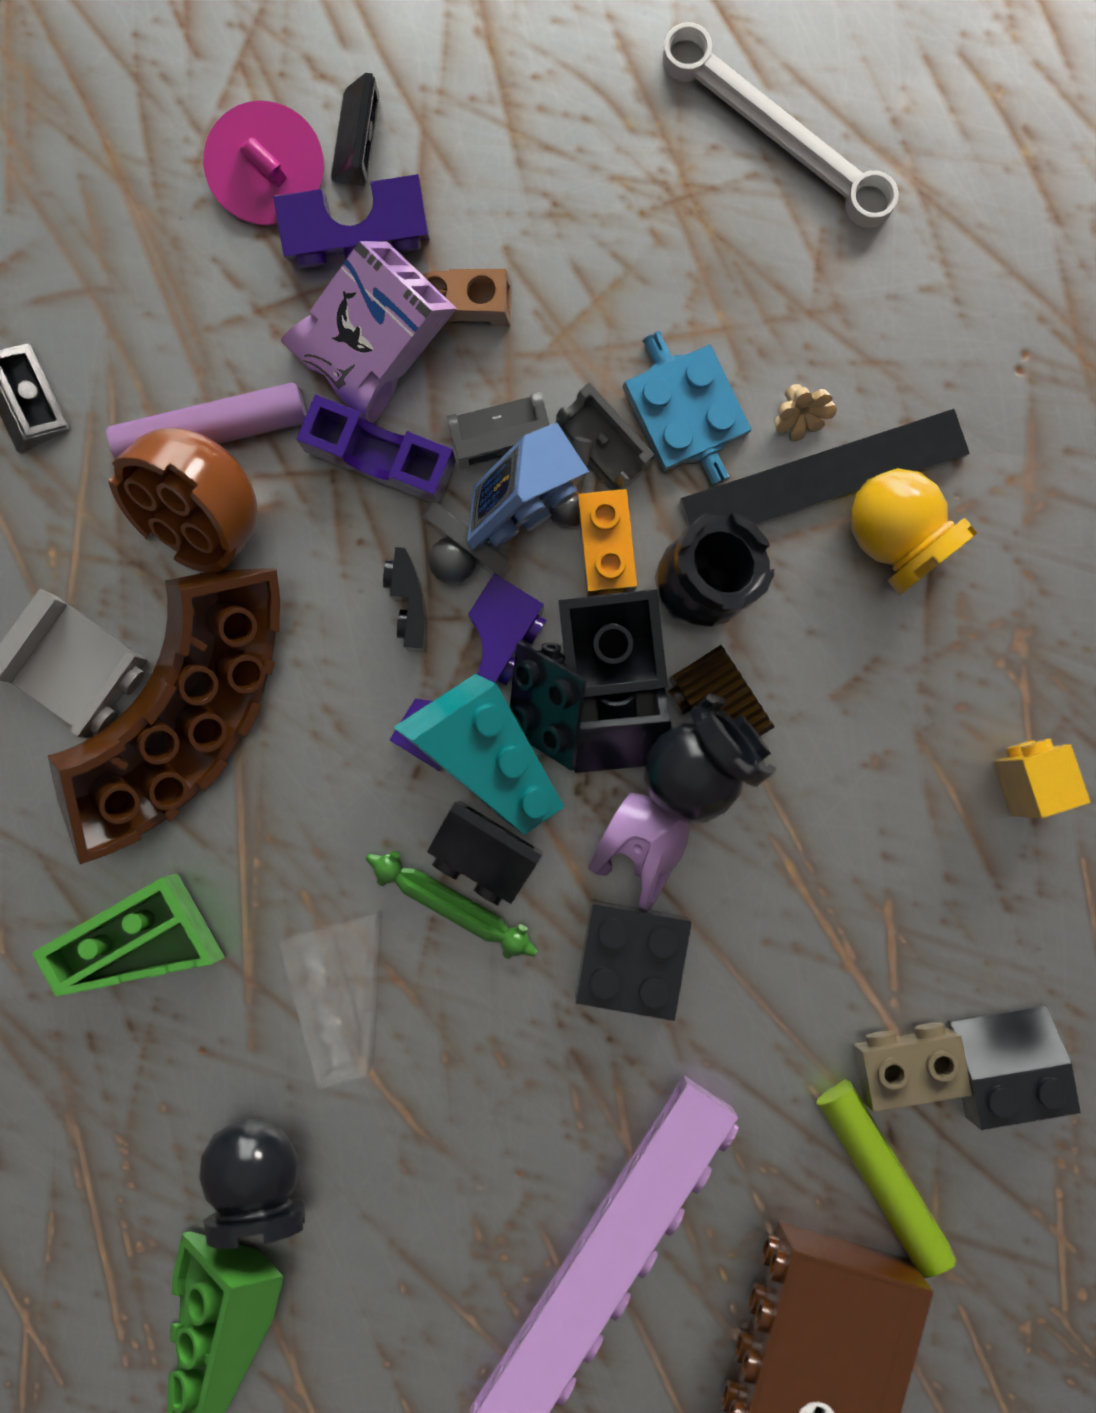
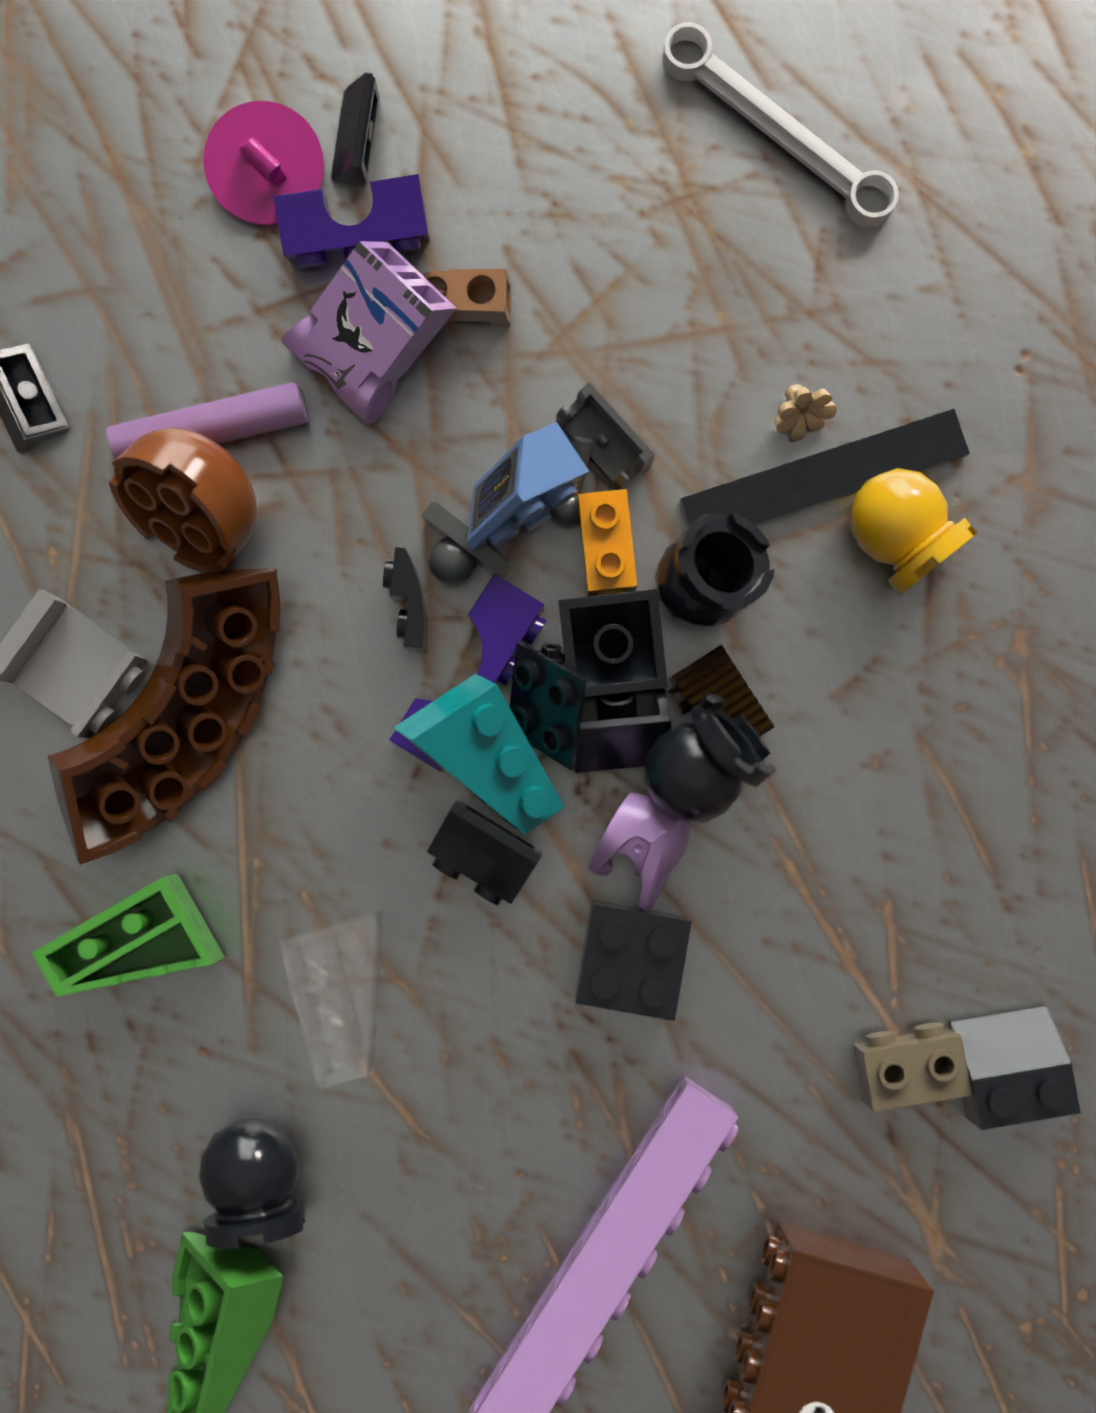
dark purple arch [296,394,456,504] -> none
bright green wheel [365,851,538,959] -> none
dark grey hinge [447,392,550,470] -> none
dark azure plate [622,331,752,487] -> none
lime brick [816,1079,956,1278] -> none
yellow brick [993,738,1091,818] -> none

